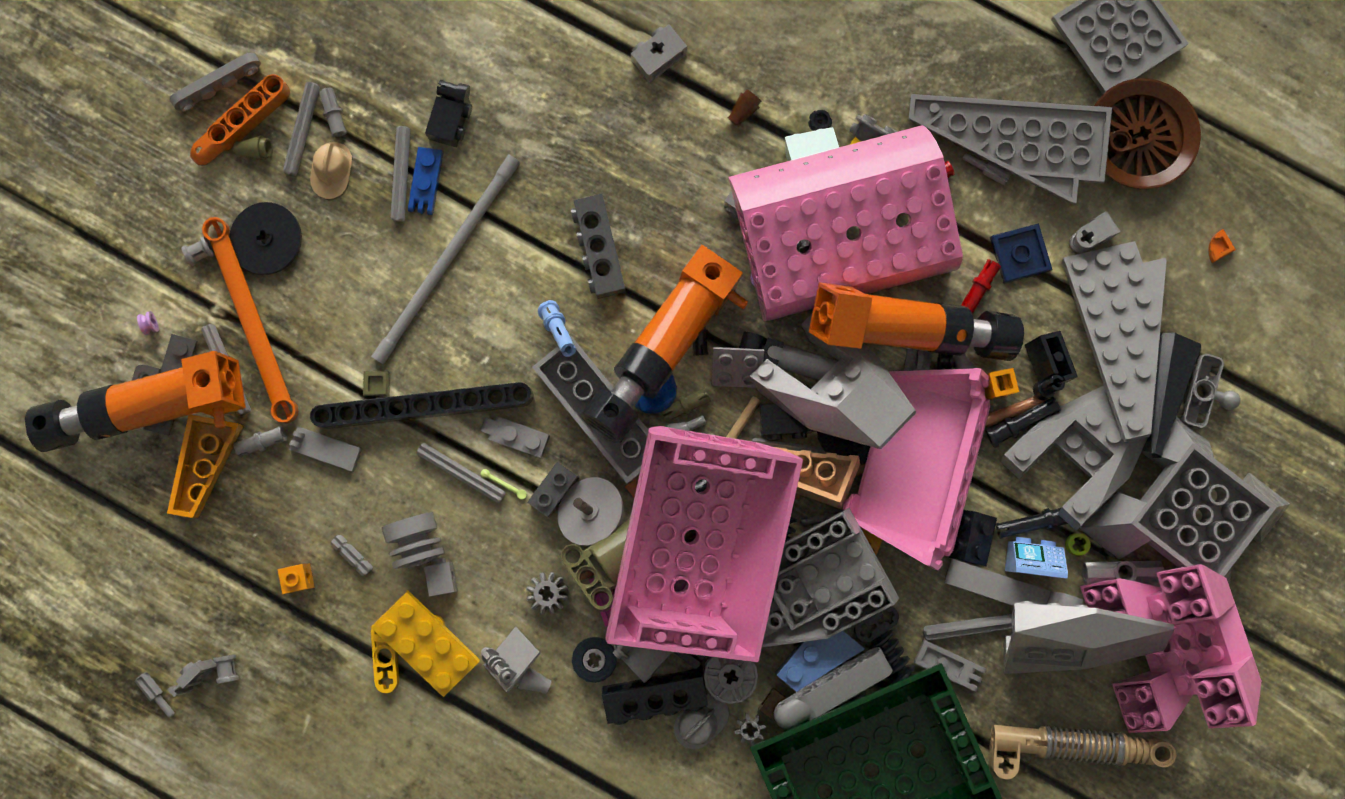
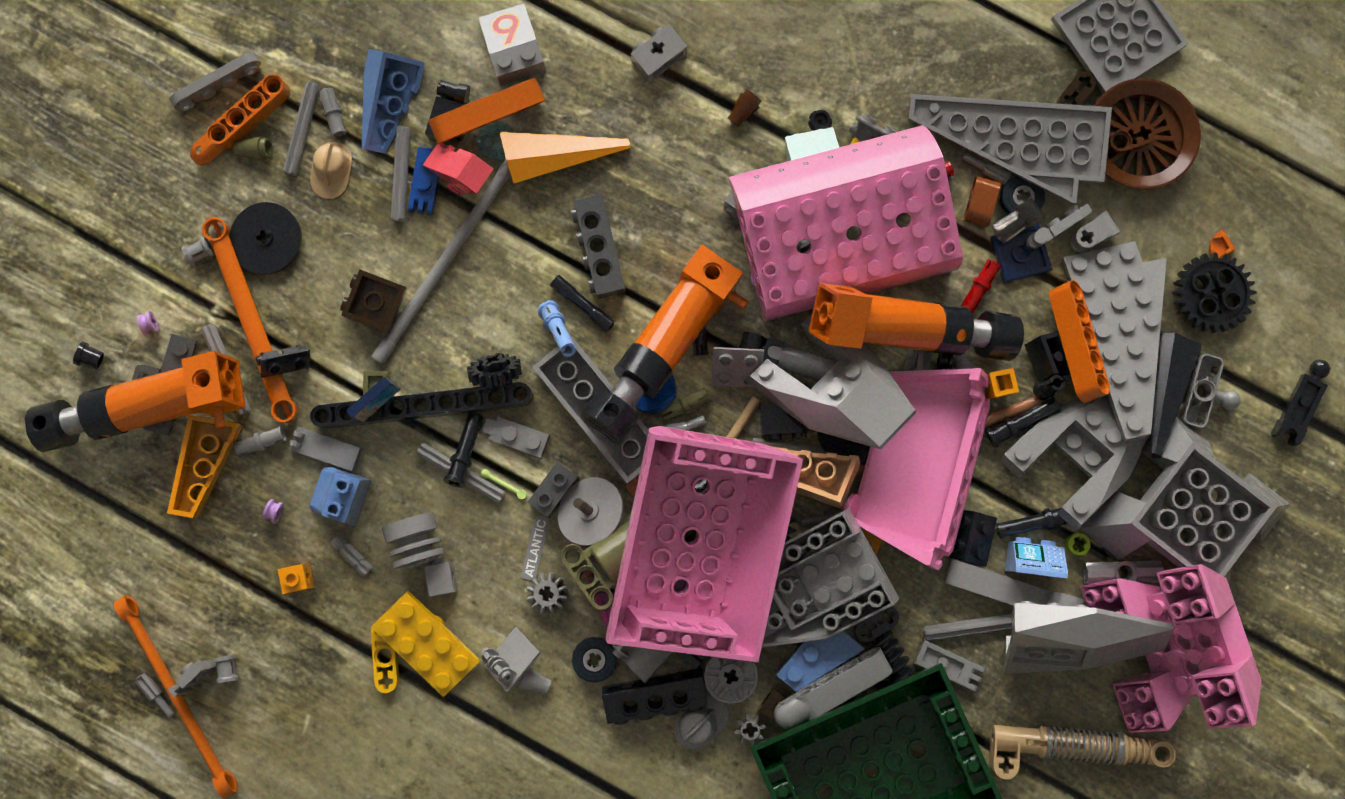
none -> black piece [73,341,104,369]
none -> orange piece [114,595,238,799]
none -> black hinge [256,345,310,378]
none -> lavender bush [262,499,284,524]
none -> medium blue hips [310,466,372,526]
none -> dark brown plate [340,269,407,334]
none -> tile [346,377,401,422]
none -> medium blue wedge [362,49,425,154]
none -> coral wedge [423,143,494,195]
none -> orange beam [428,78,546,144]
none -> black pin [443,412,483,488]
none -> black gear [467,353,522,388]
none -> clear light blue gear [476,121,514,159]
none -> light grey slope [479,3,546,86]
none -> light orange wedge [500,131,631,184]
none -> light grey sticker [521,515,550,580]
none -> black piece [550,275,616,333]
none -> dark orange beam [964,176,1001,227]
none -> clear smoke piece [991,197,1045,243]
none -> black bush [1000,176,1045,220]
none -> light grey hinge [1025,204,1092,250]
none -> orange beam [1049,280,1110,403]
none -> dark brown beam [1057,71,1096,105]
none -> black gear [1172,252,1257,333]
none -> black plate [1271,359,1331,446]

